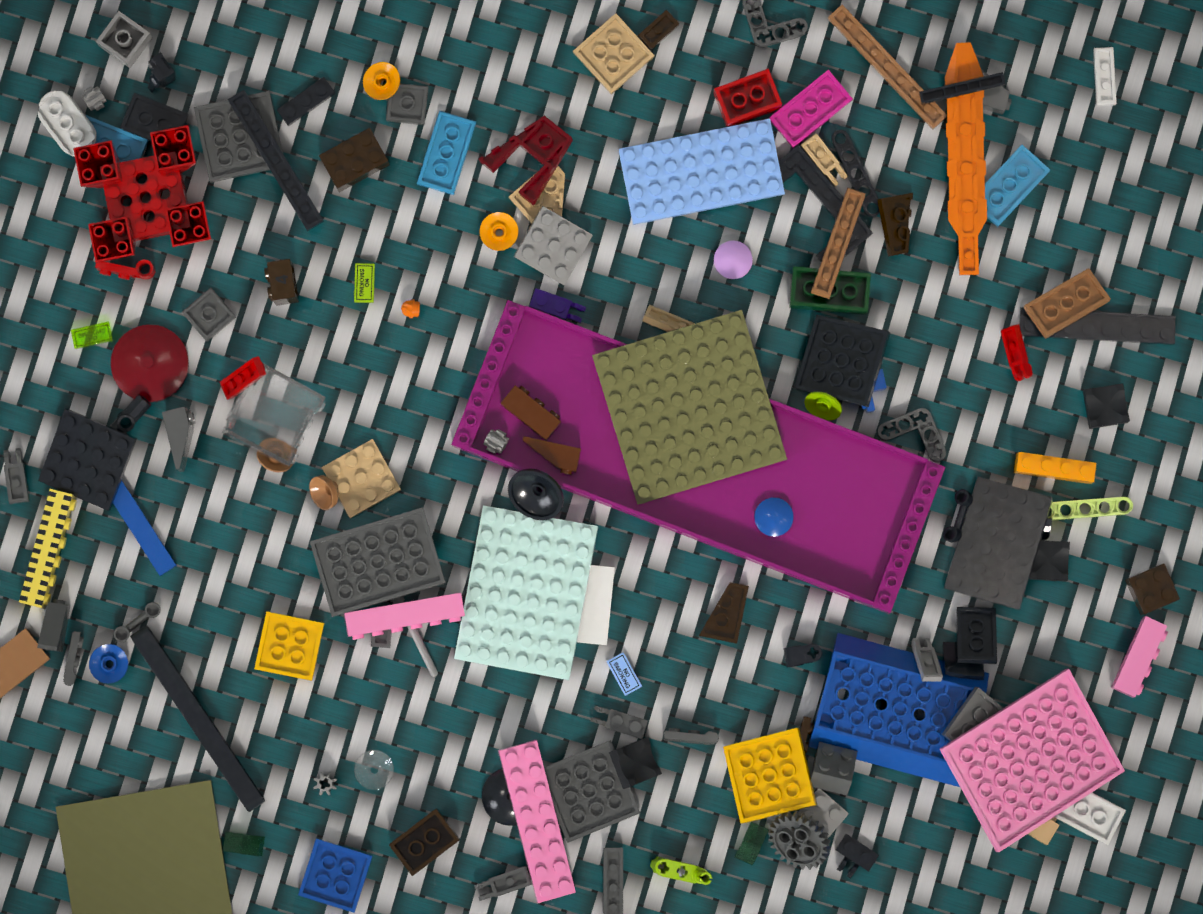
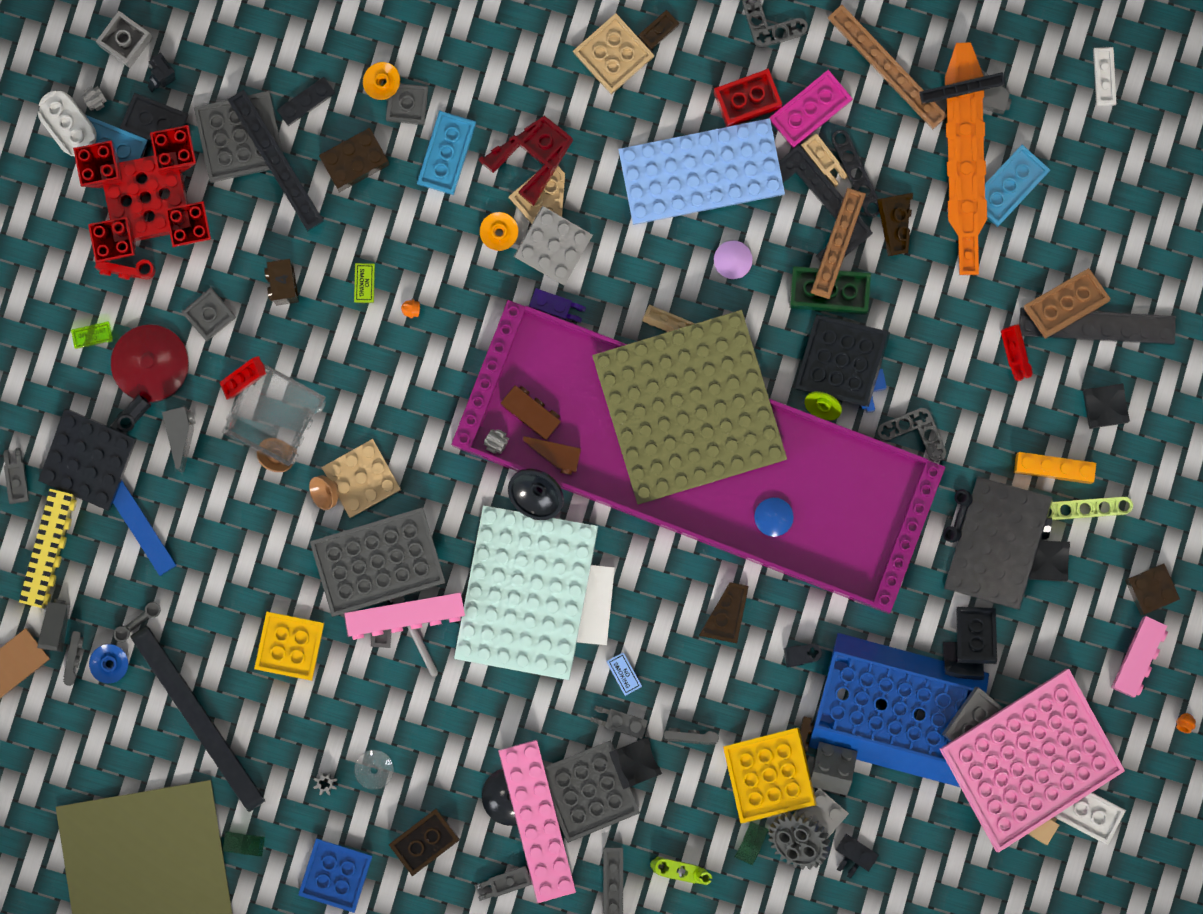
light grey hinge [911,638,943,681] -> none
none -> orange plate [1176,713,1196,733]

